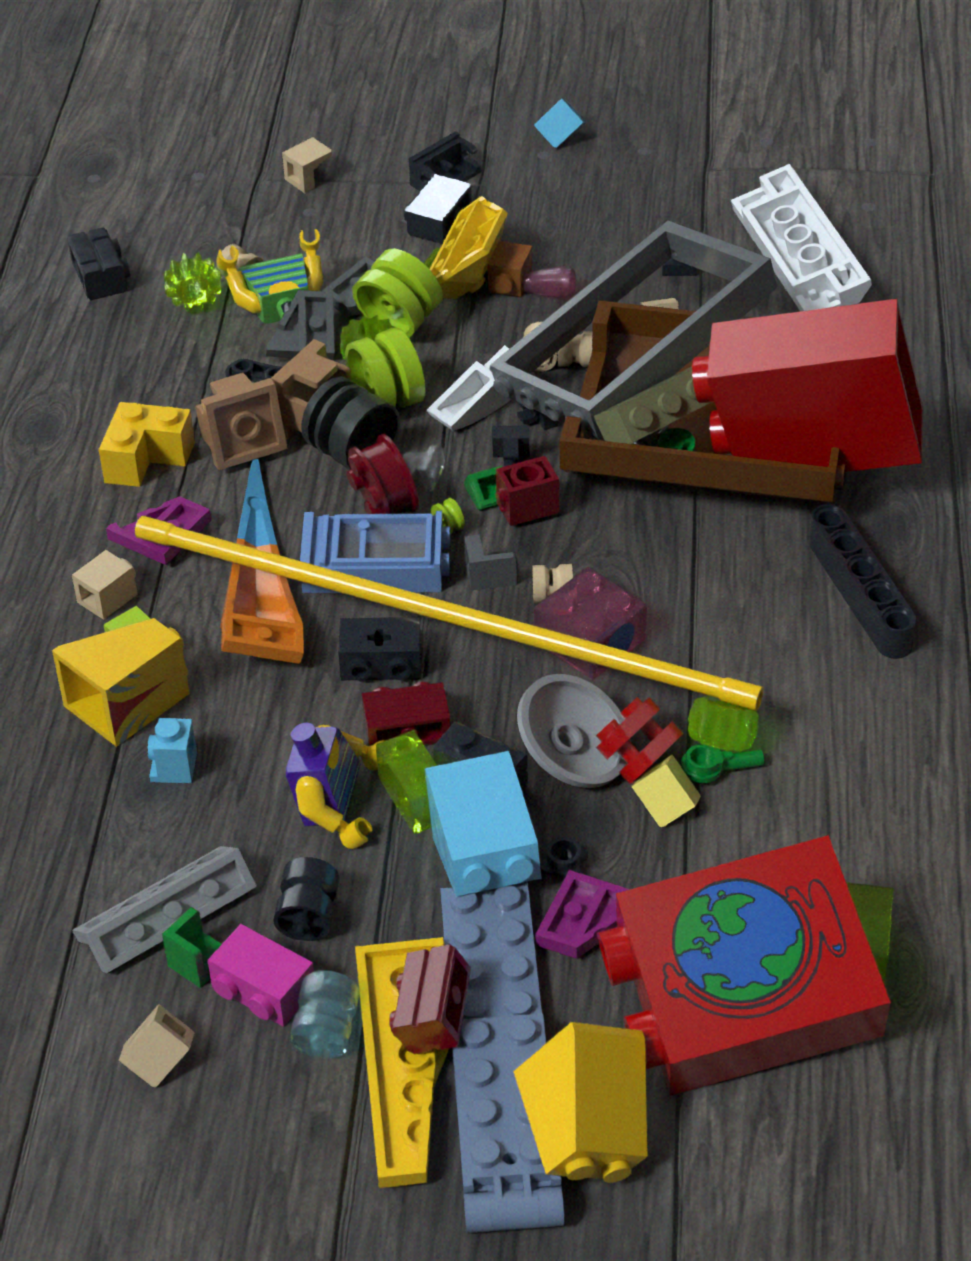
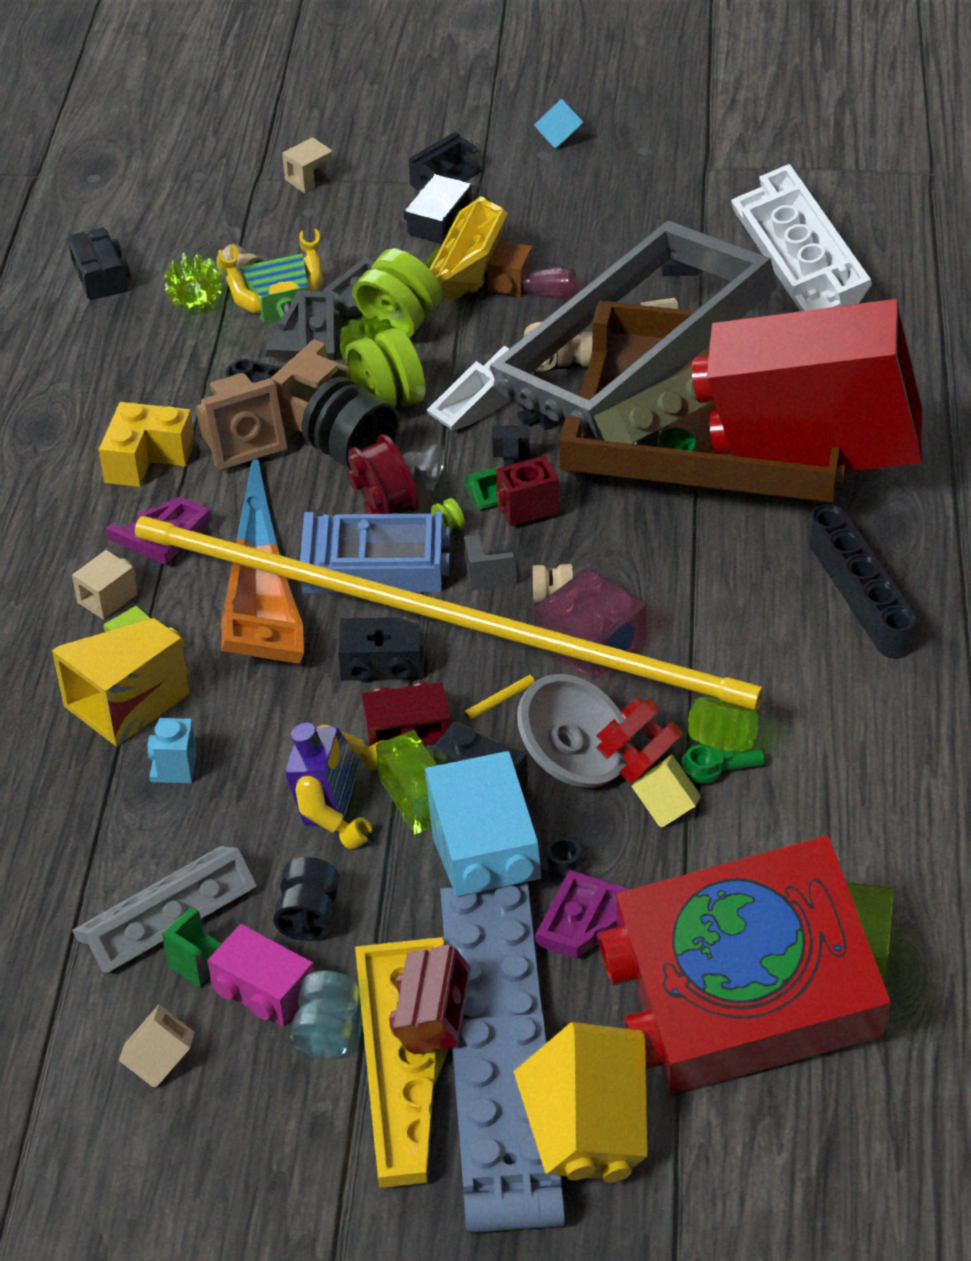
none -> yellow piece [464,675,535,720]

